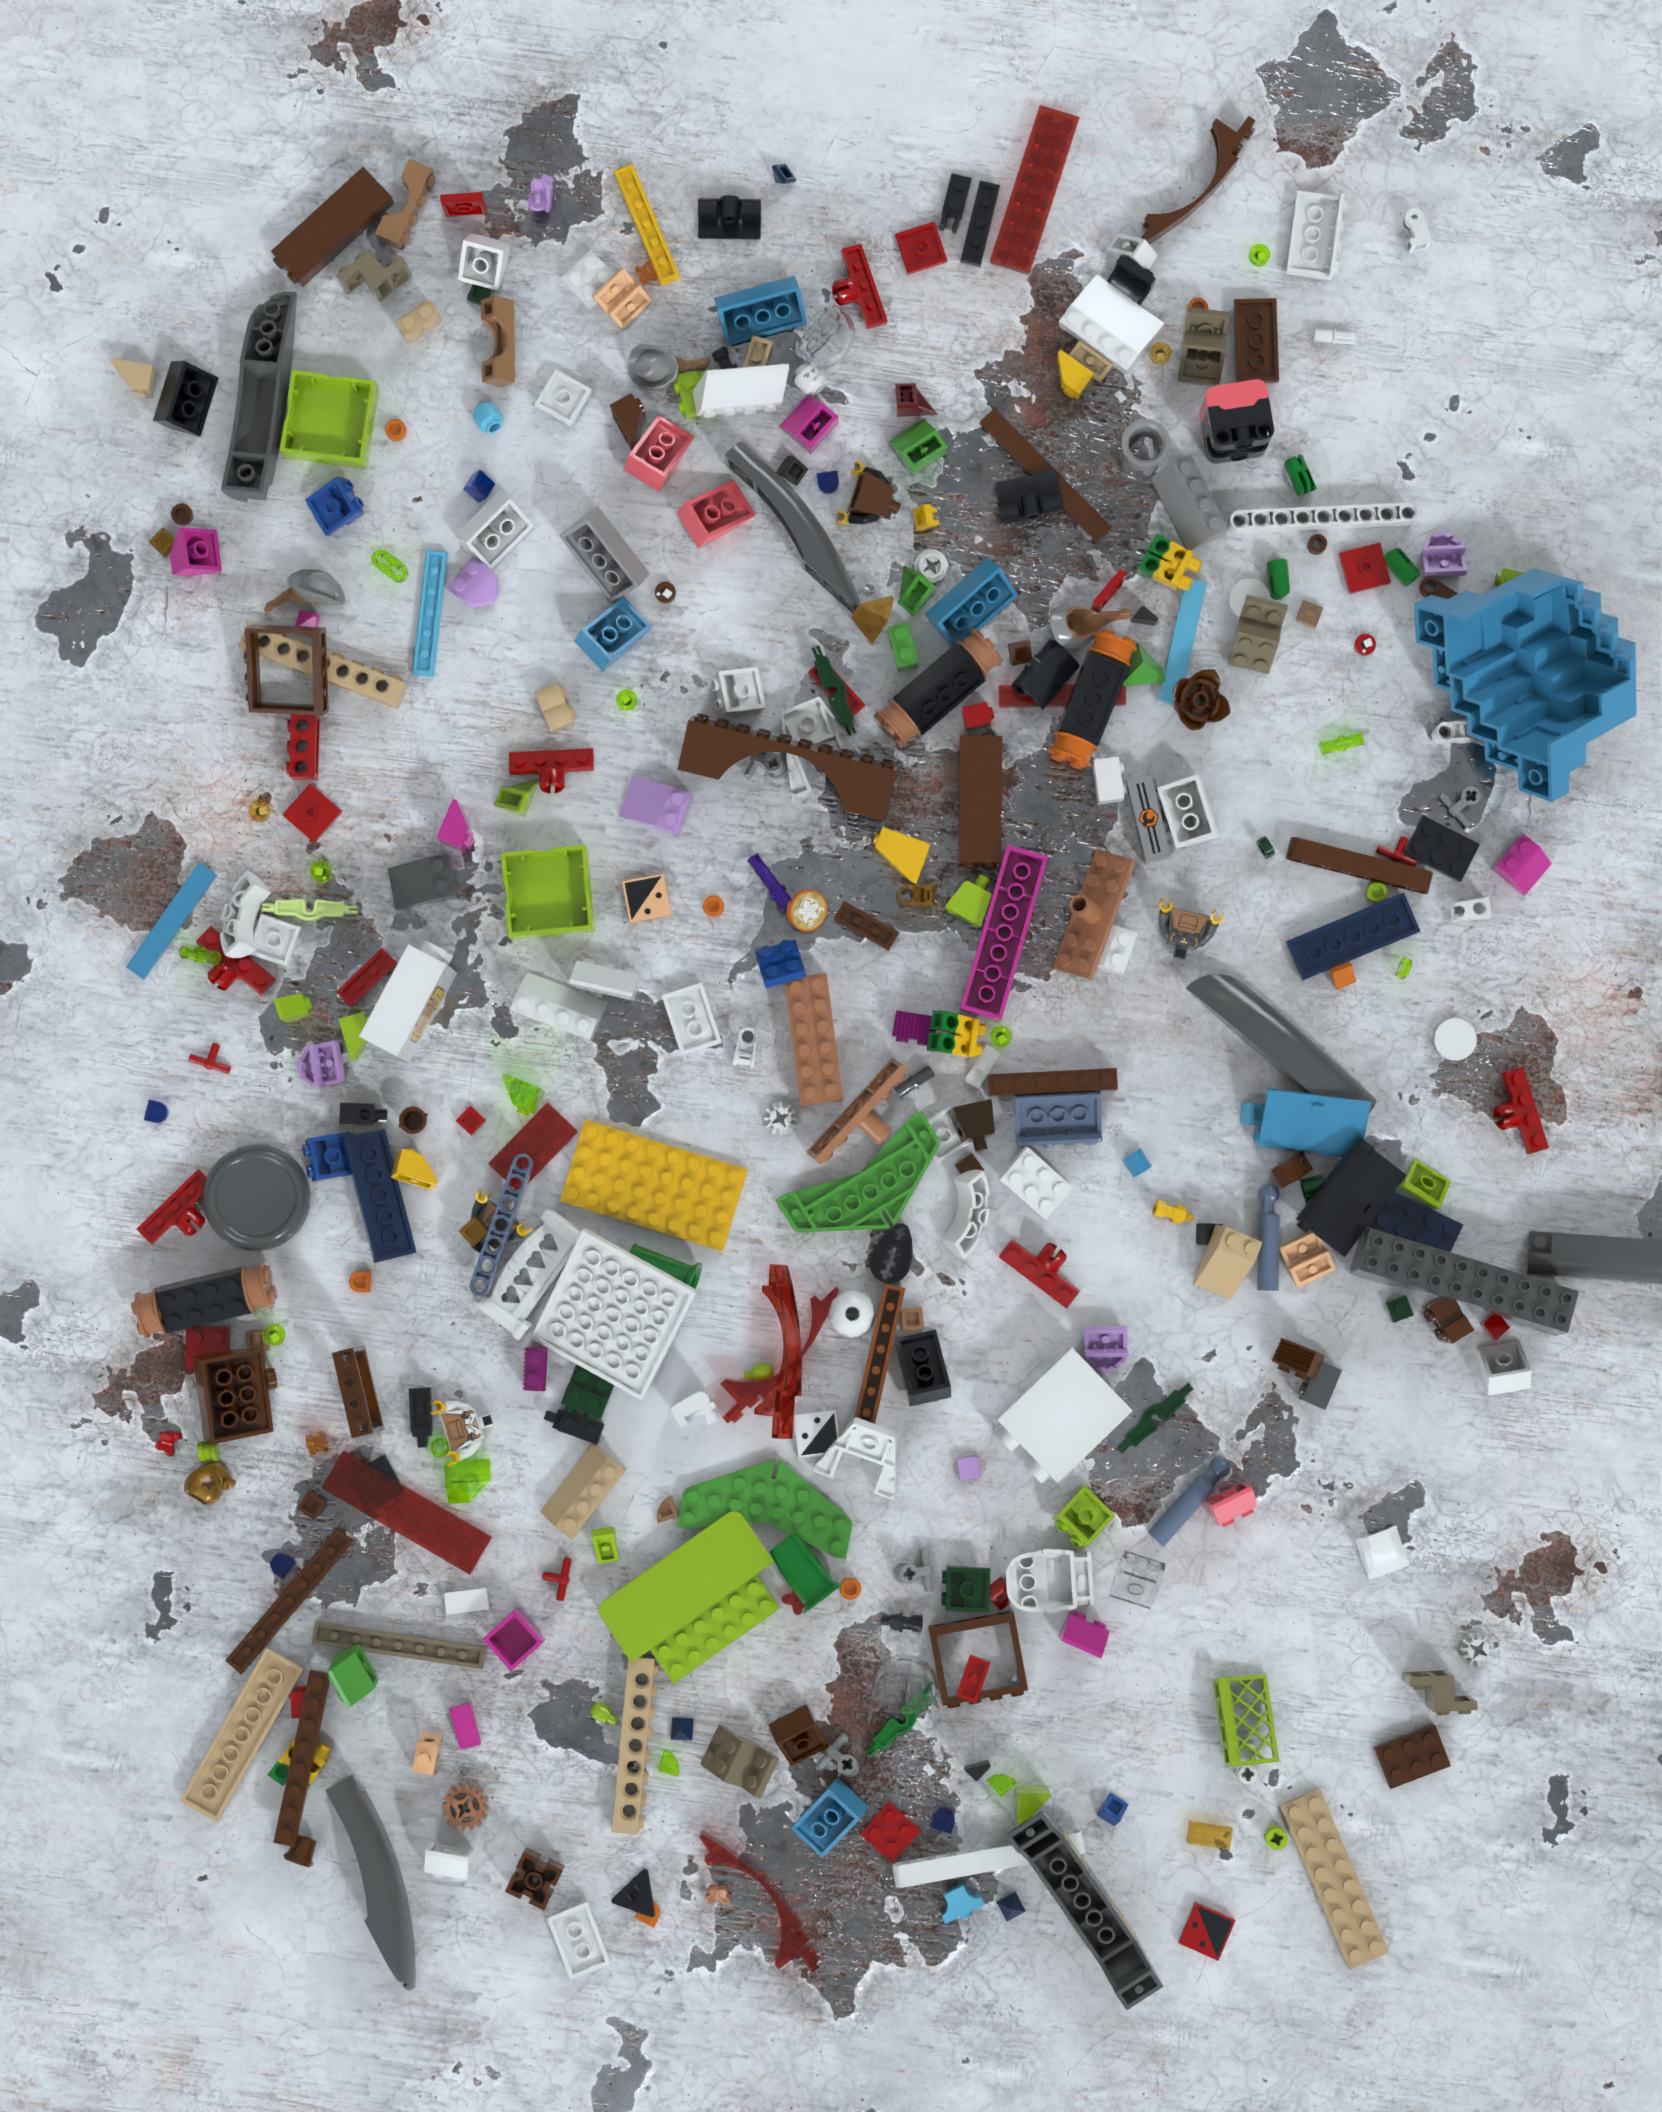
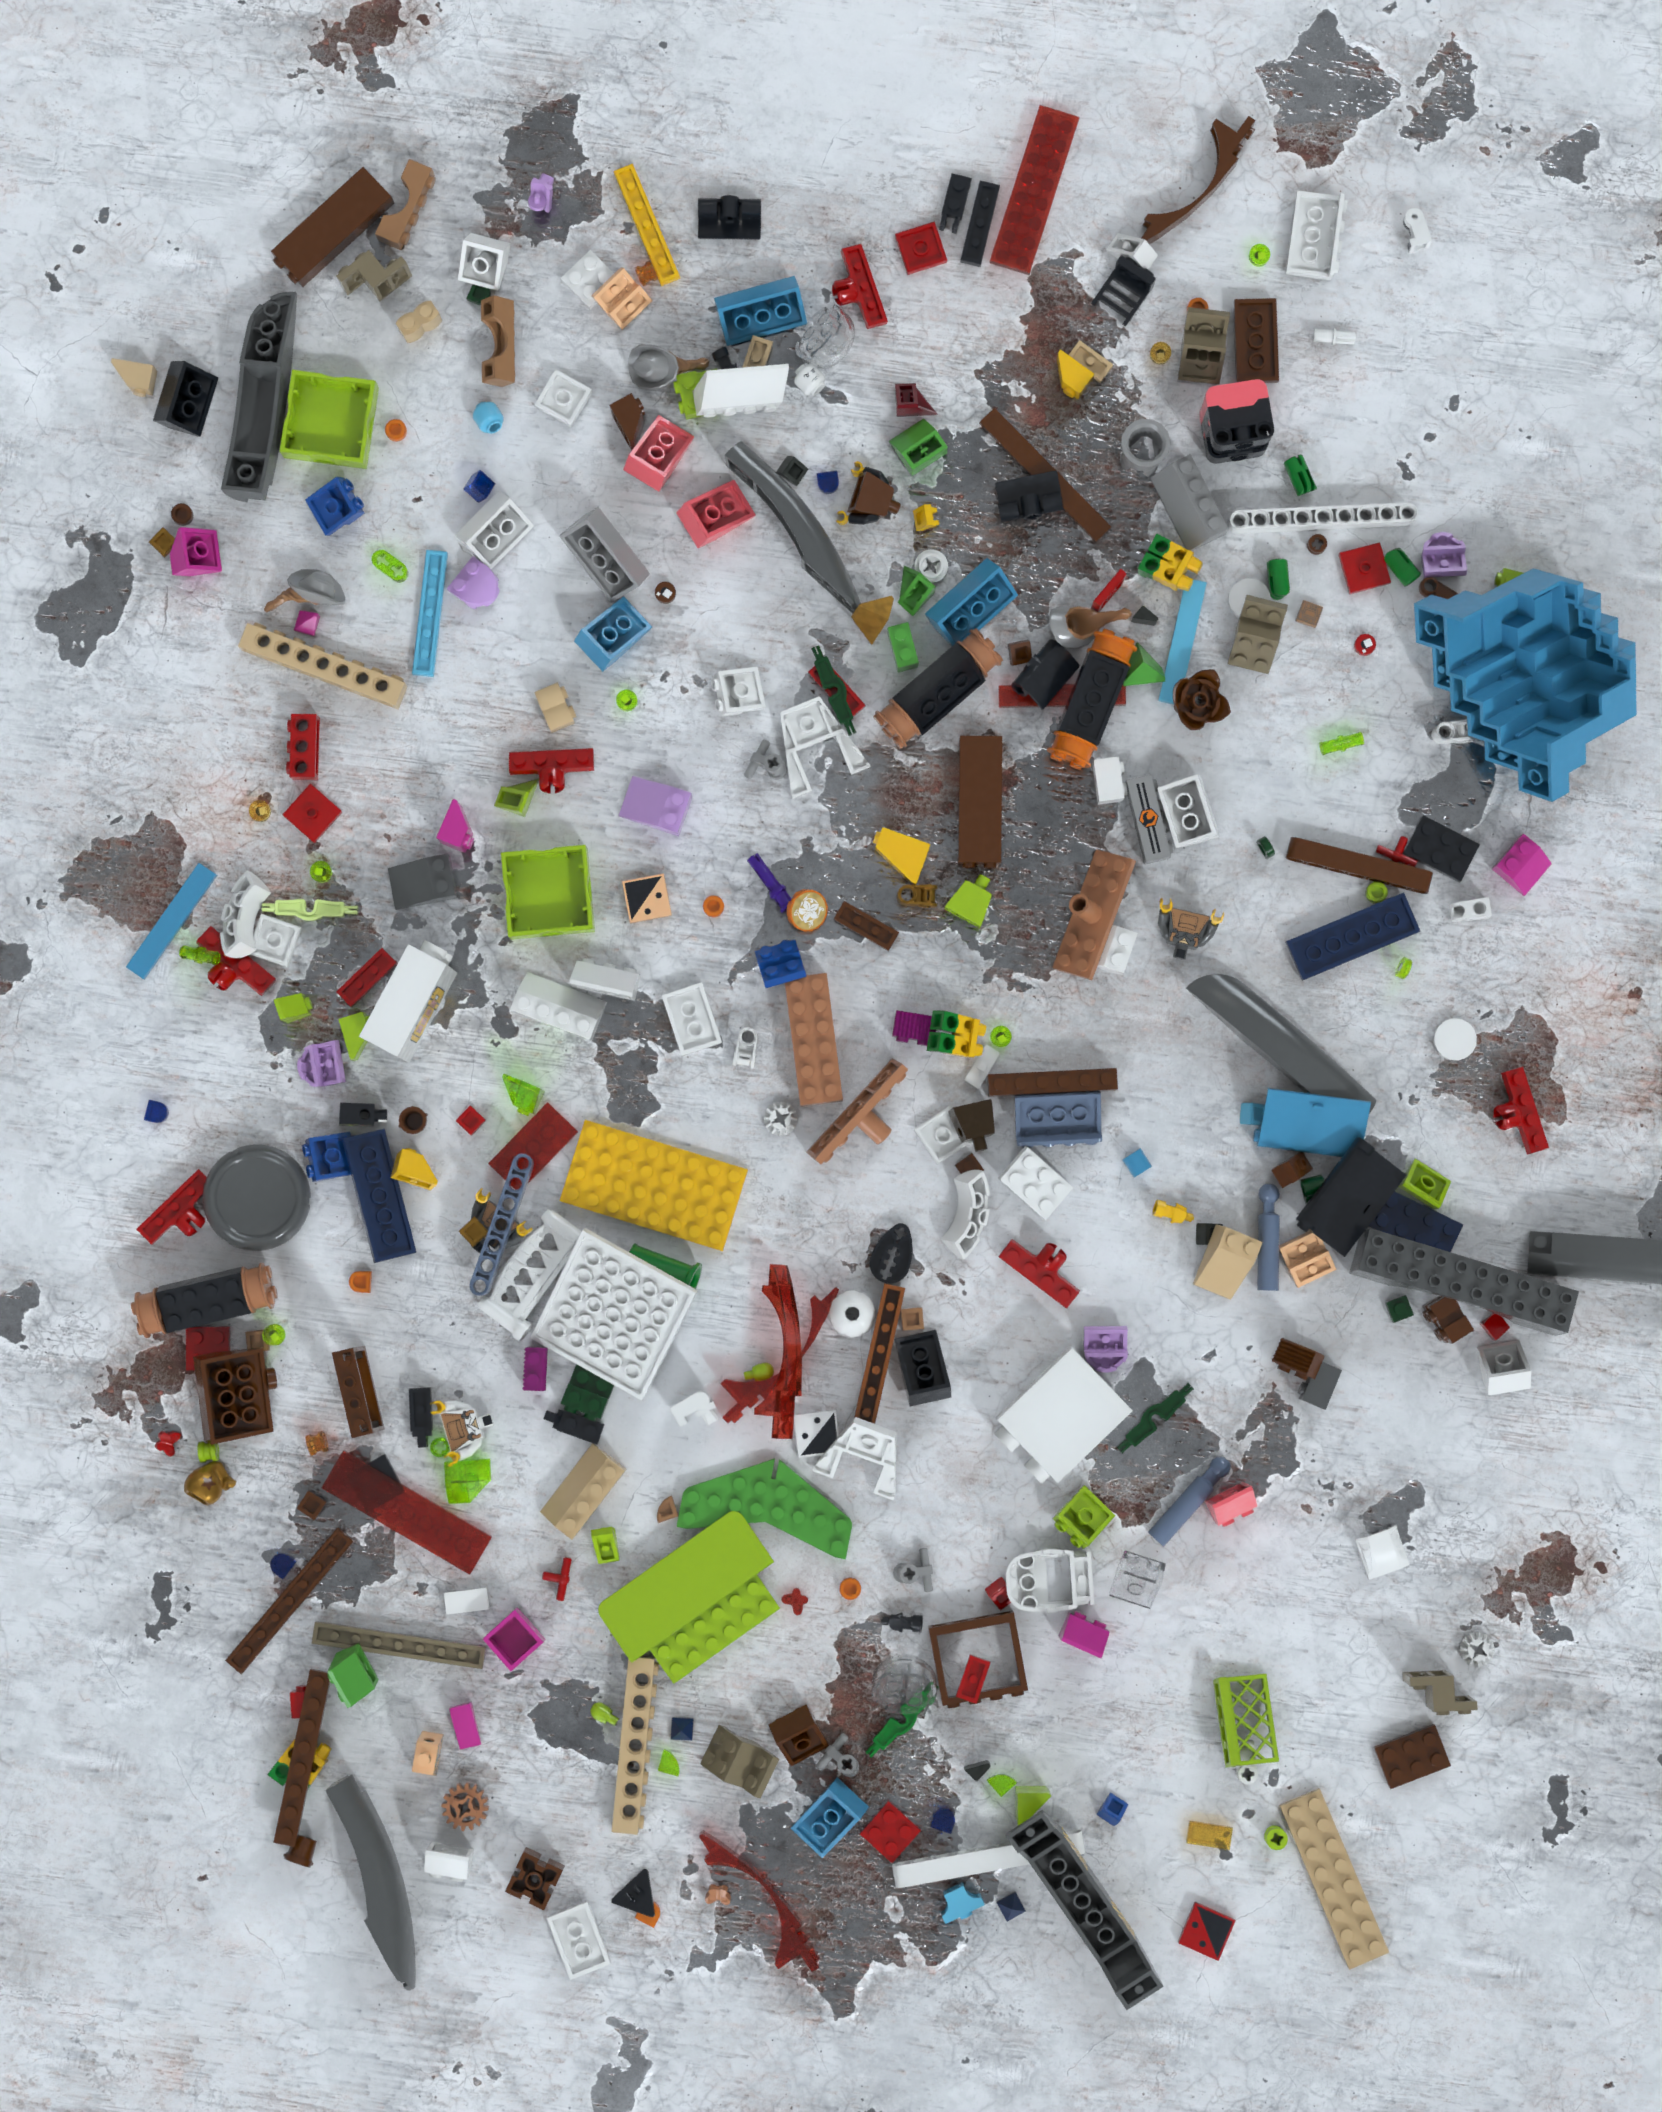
tan plate [180,1647,305,1822] -> none
red piece [188,1043,231,1074] -> none
reddish brown window [243,624,329,716] -> none
red tile [440,192,487,217] -> none
reddish brown arch [677,713,899,821] -> none
green piece [769,1533,843,1614] -> none
dark blue slope [772,164,797,184] -> none
bright green wing [775,1110,940,1233] -> none
dark pink slope [779,395,839,454] -> none
dark grey axle [893,1066,935,1099] -> none
dark green plate [941,1566,990,1612] -> none
lavender tile [957,1456,981,1481] -> none
dark pink brick [959,845,1048,1022] -> none
red brick [961,702,994,731] -> none
white slope [1059,275,1164,375] -> none
orange tile [1329,961,1356,990] -> none
light grey piece [1439,785,1482,828] -> none

